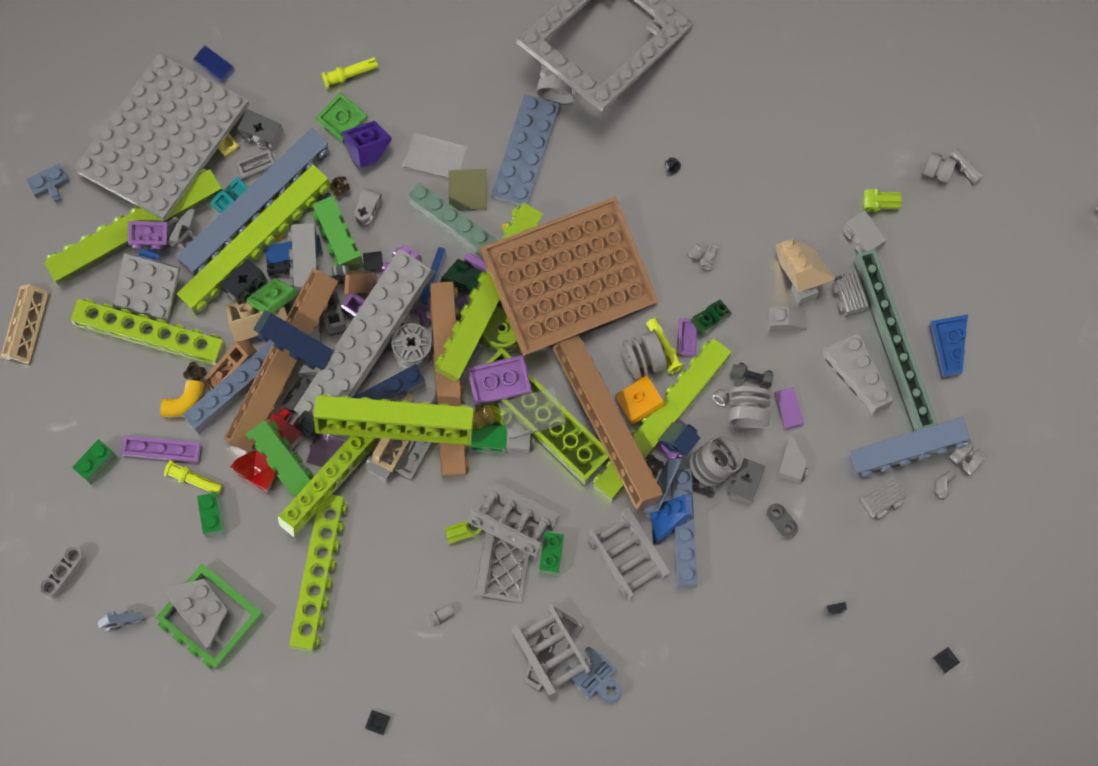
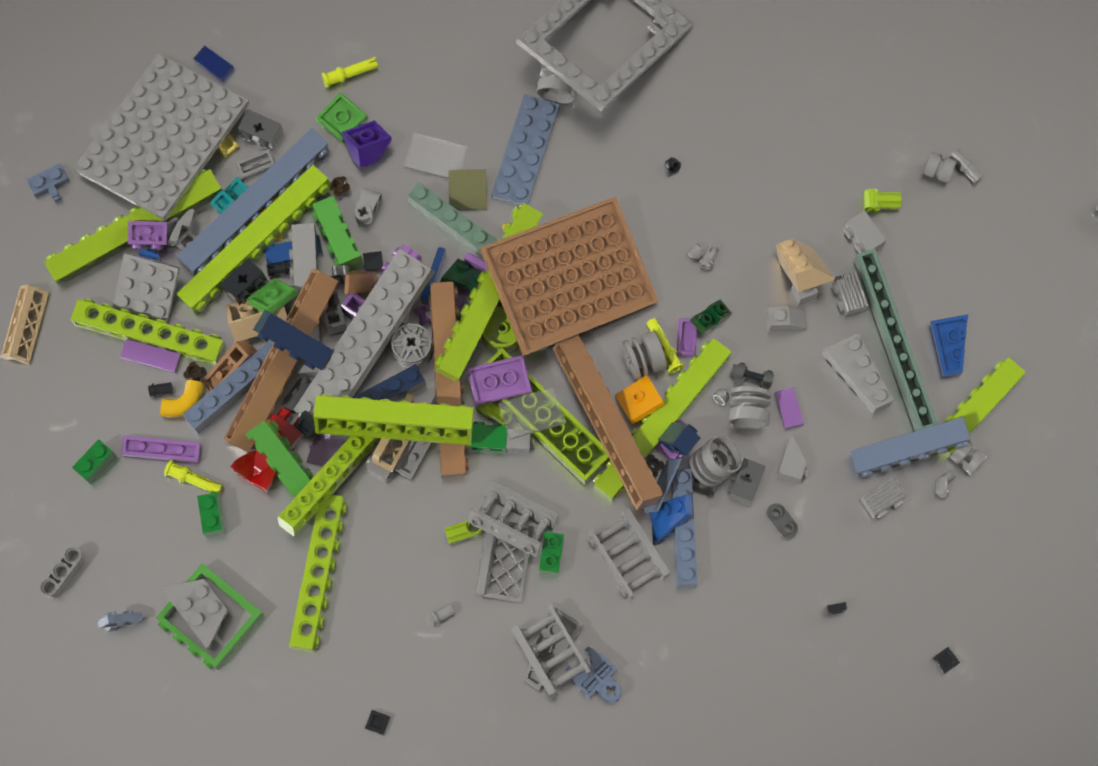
clear yellow wheel [473,405,495,431] -> none
none -> medium lavender tile [120,339,181,373]
none -> black pin [148,382,173,398]
none -> lime brick [943,357,1026,458]

